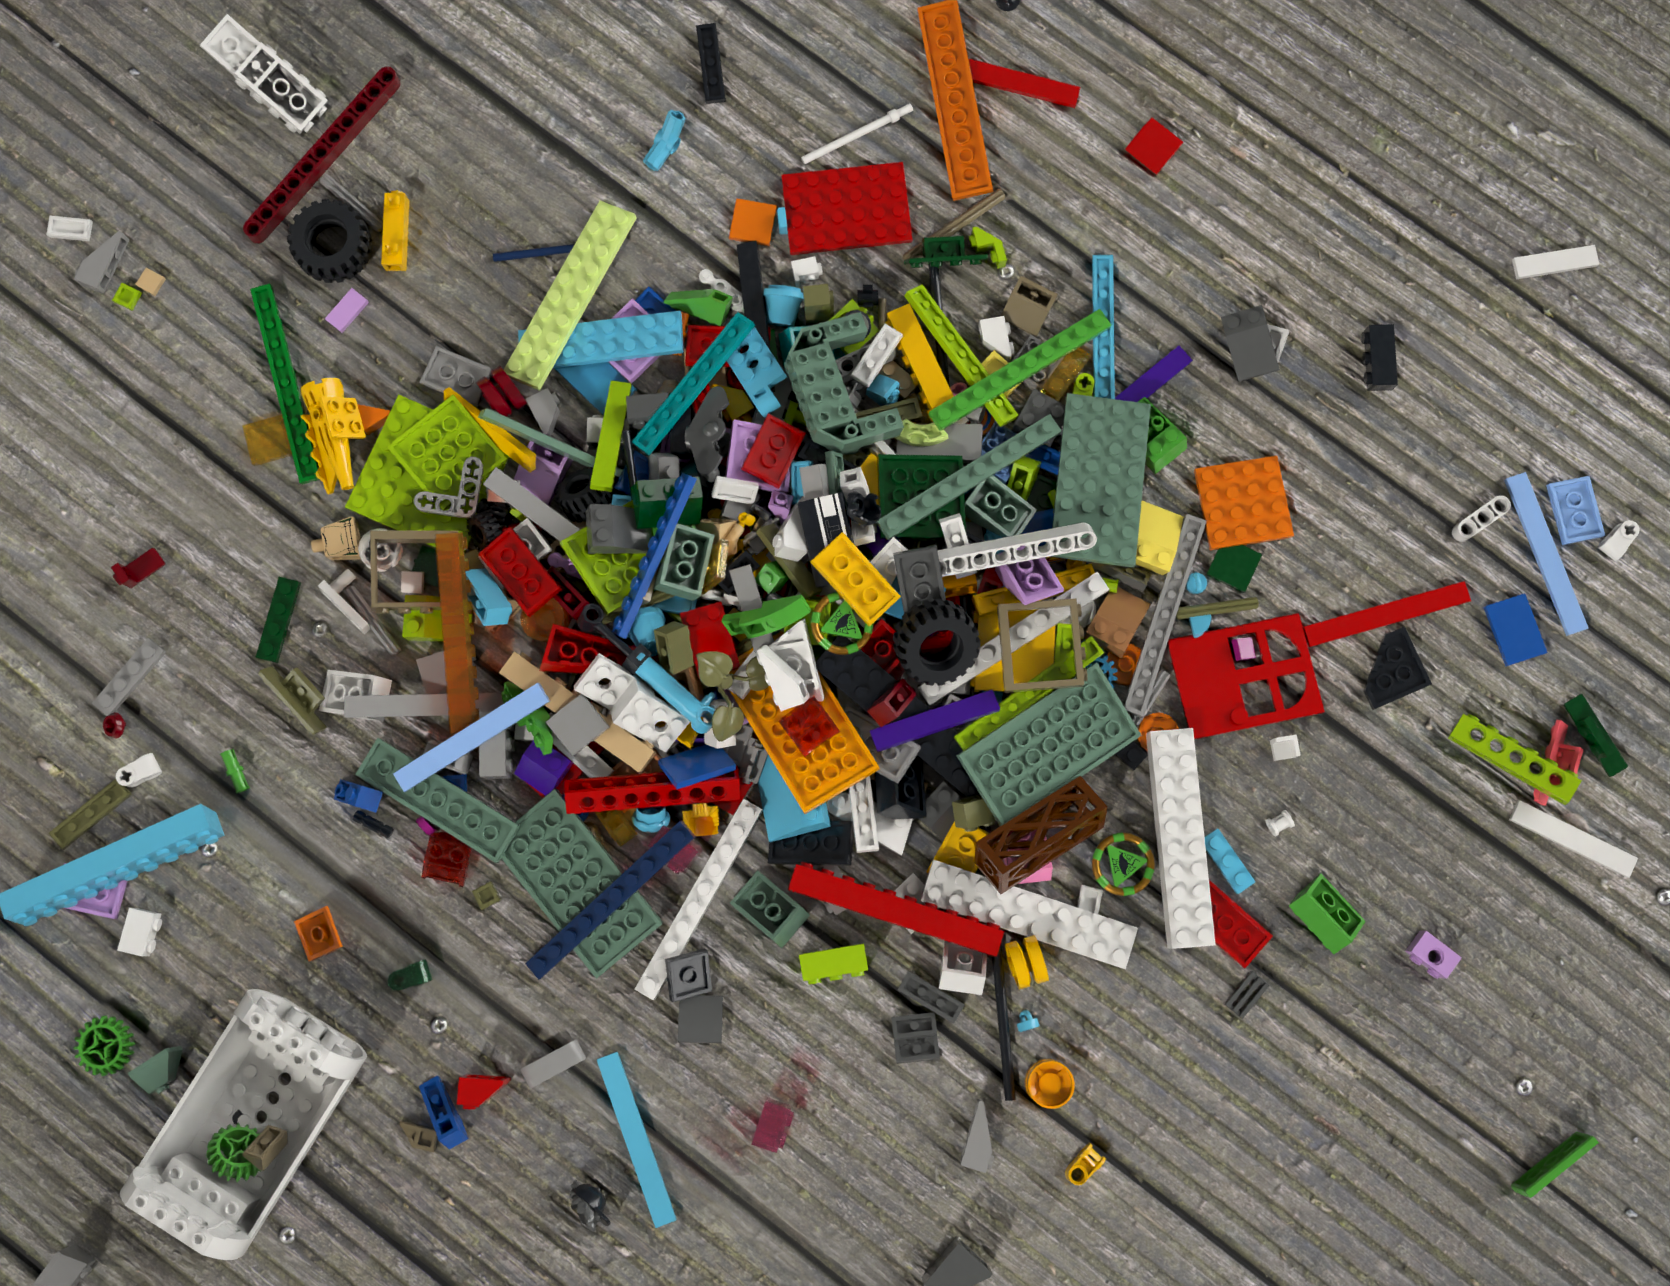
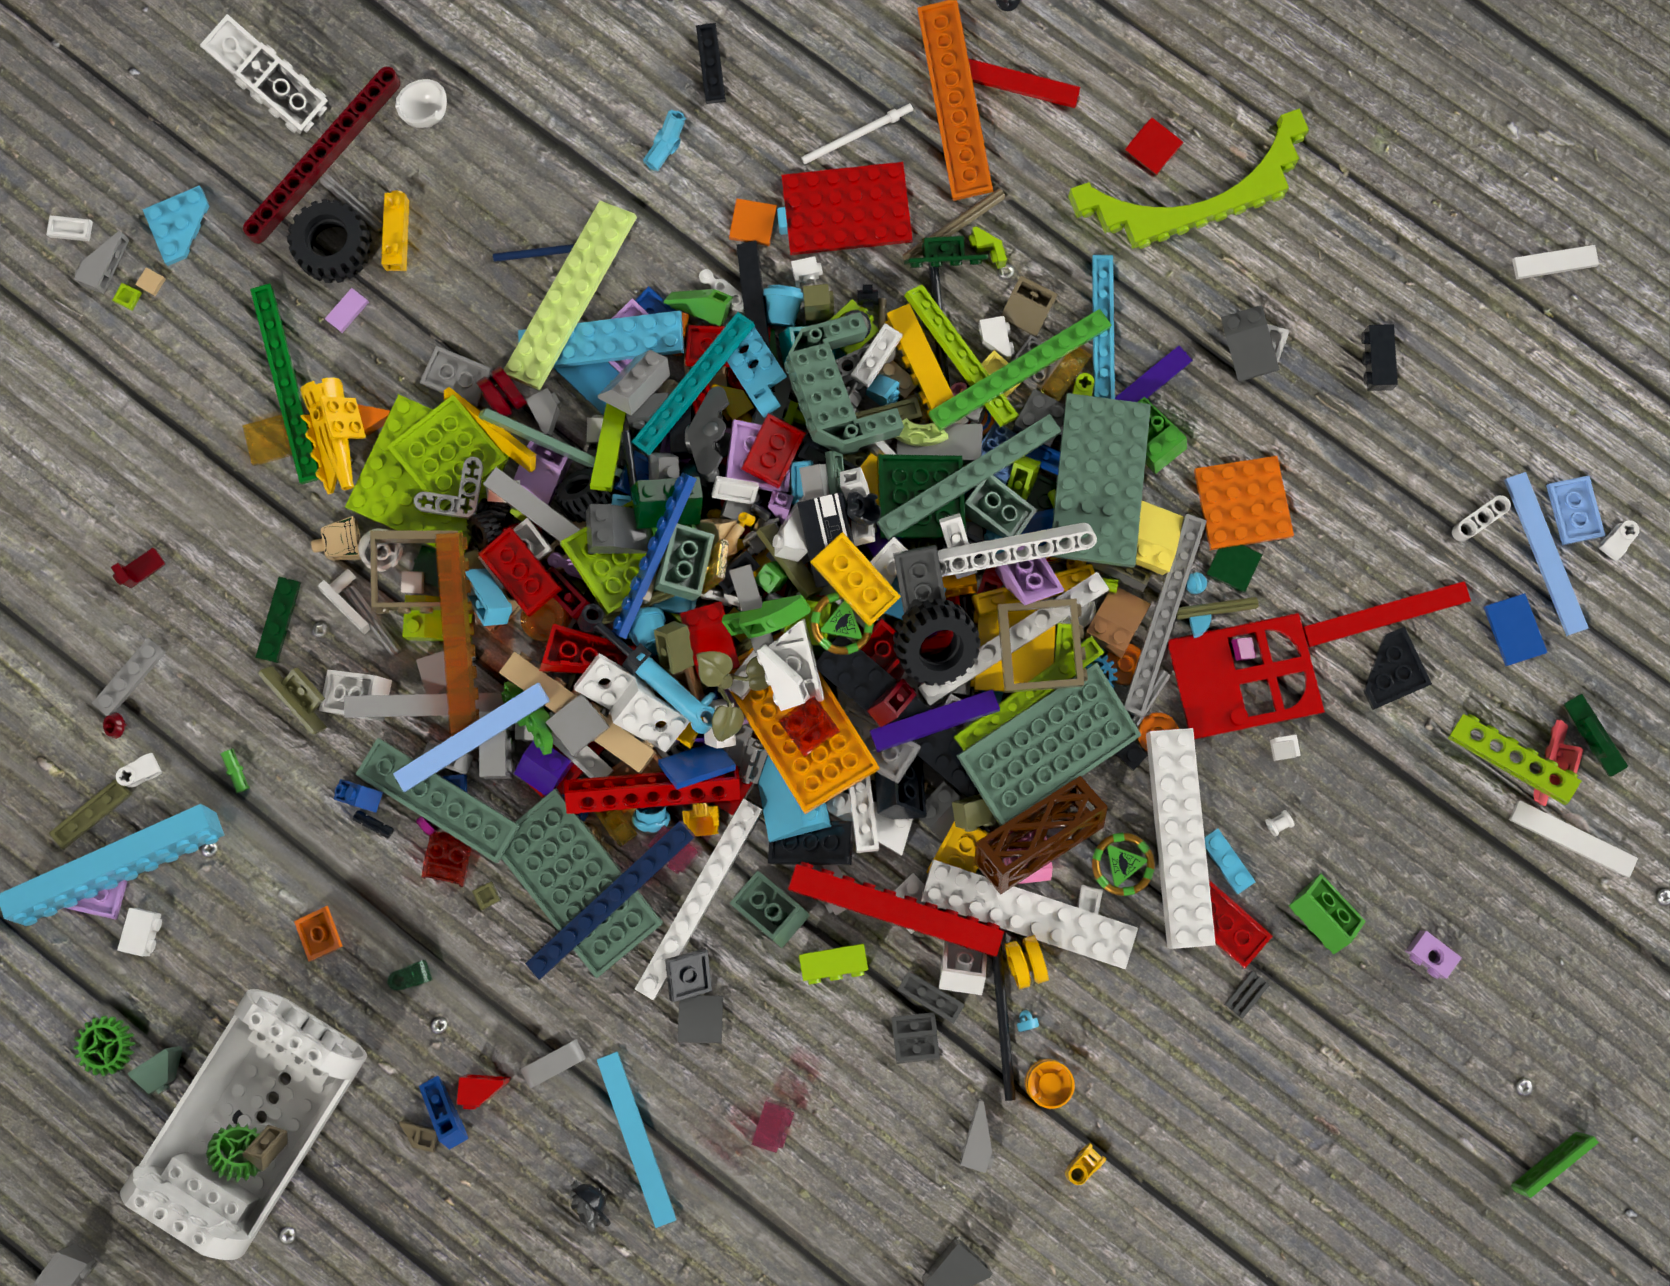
none -> medium azure plate [142,185,210,266]
none -> white cylinder [395,79,447,128]
none -> light grey slope [598,350,670,415]
none -> lime arch [1068,108,1309,249]

